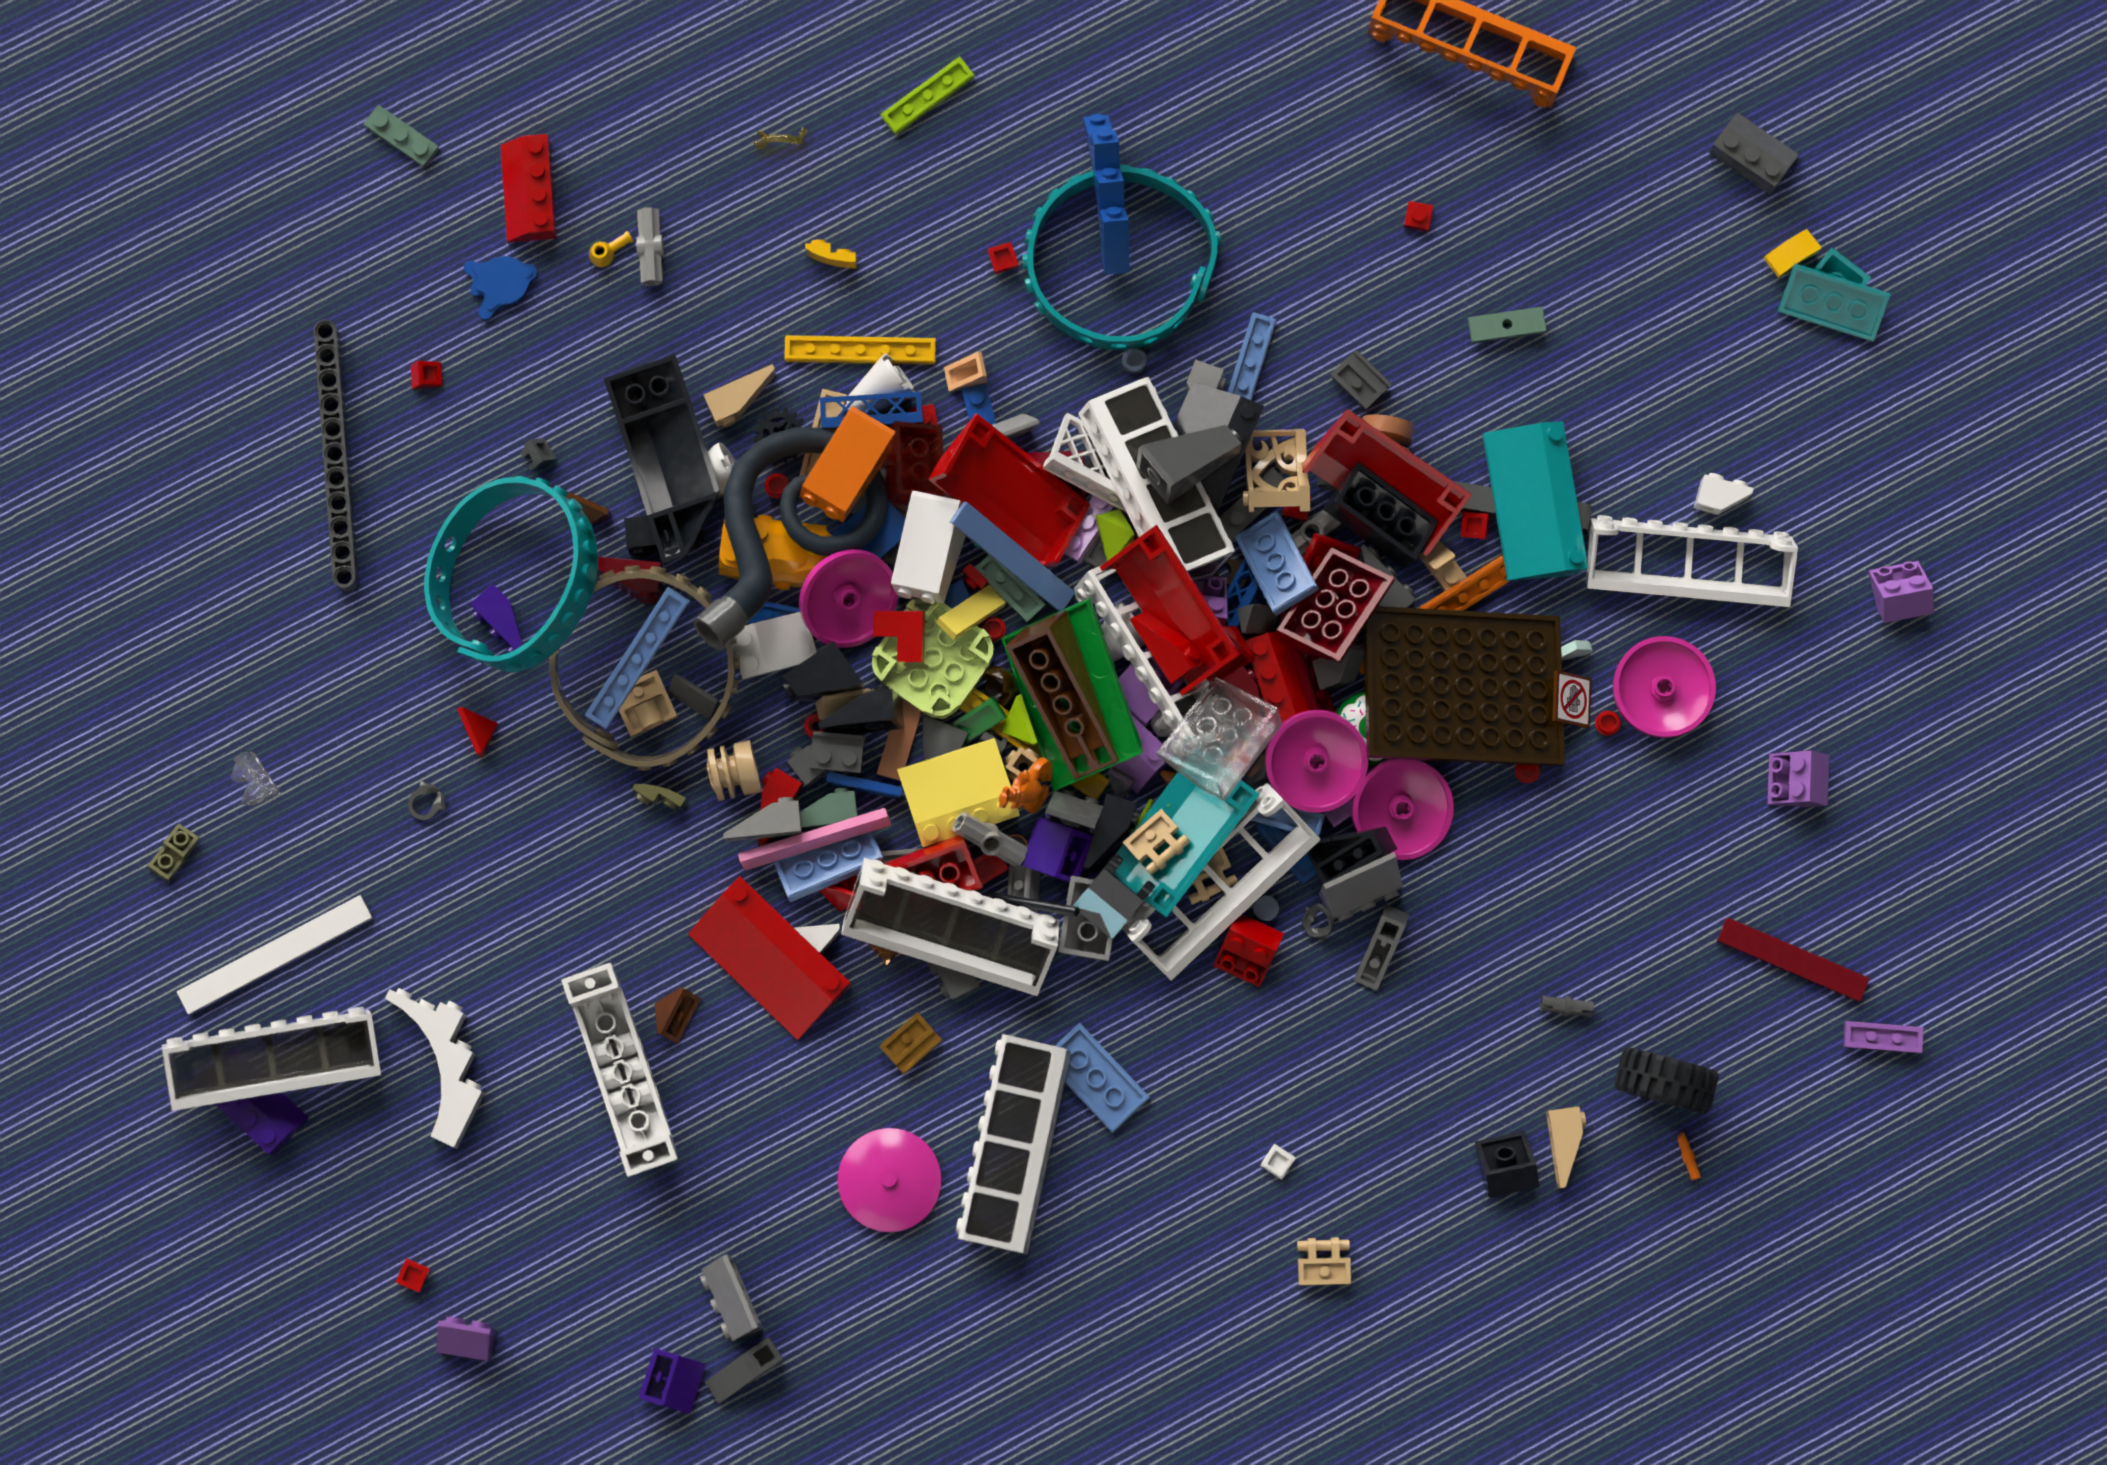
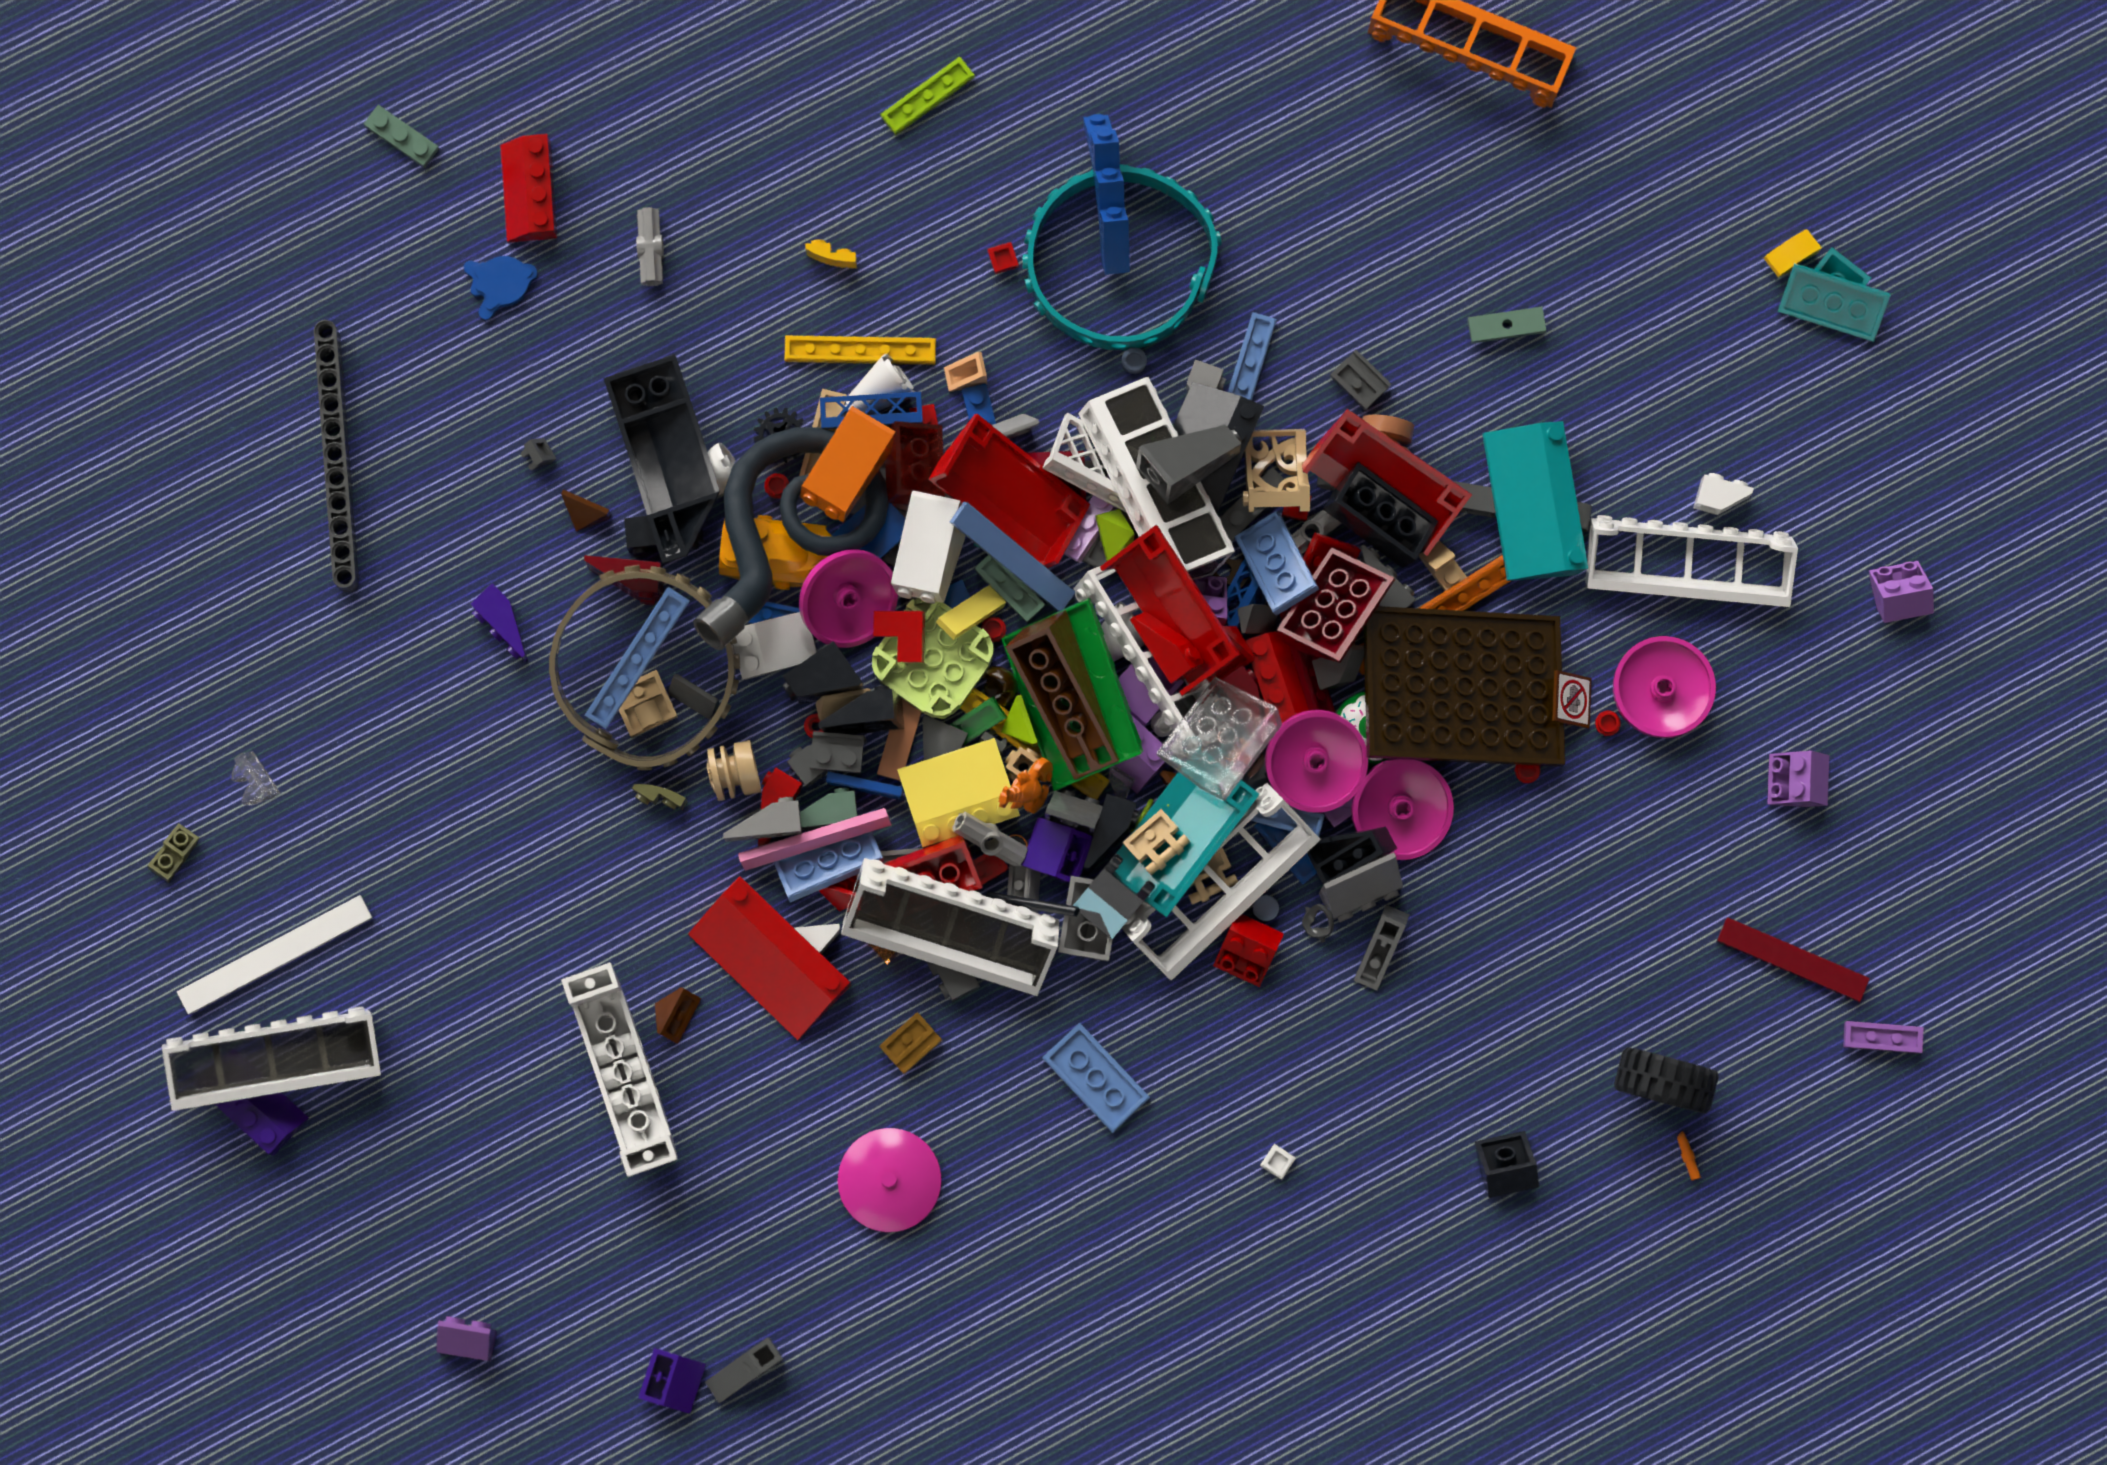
white arch [385,988,485,1149] -> none
red plate [396,1258,431,1293] -> none
dark grey piece [408,781,447,821] -> none
red slope [411,361,442,389] -> none
teal piece [424,476,598,673] -> none
red slope [457,707,498,758] -> none
yellow bar [589,231,634,267] -> none
light grey slope [700,1254,763,1342] -> none
tan slope [704,364,776,427] -> none
clear yellow piece [753,128,807,149] -> none
window [956,1034,1071,1255] -> none
red plate [963,563,988,591] -> none
tan plate [1297,1237,1351,1285] -> none
red plate [1404,201,1433,232] -> none
red plate [1460,512,1490,540] -> none
dark grey pin [1540,995,1594,1018] -> none
tan slope [1546,1107,1586,1189] -> none
light aqua tile [1561,640,1592,660] -> none
dark grey slope [1709,113,1799,195] -> none

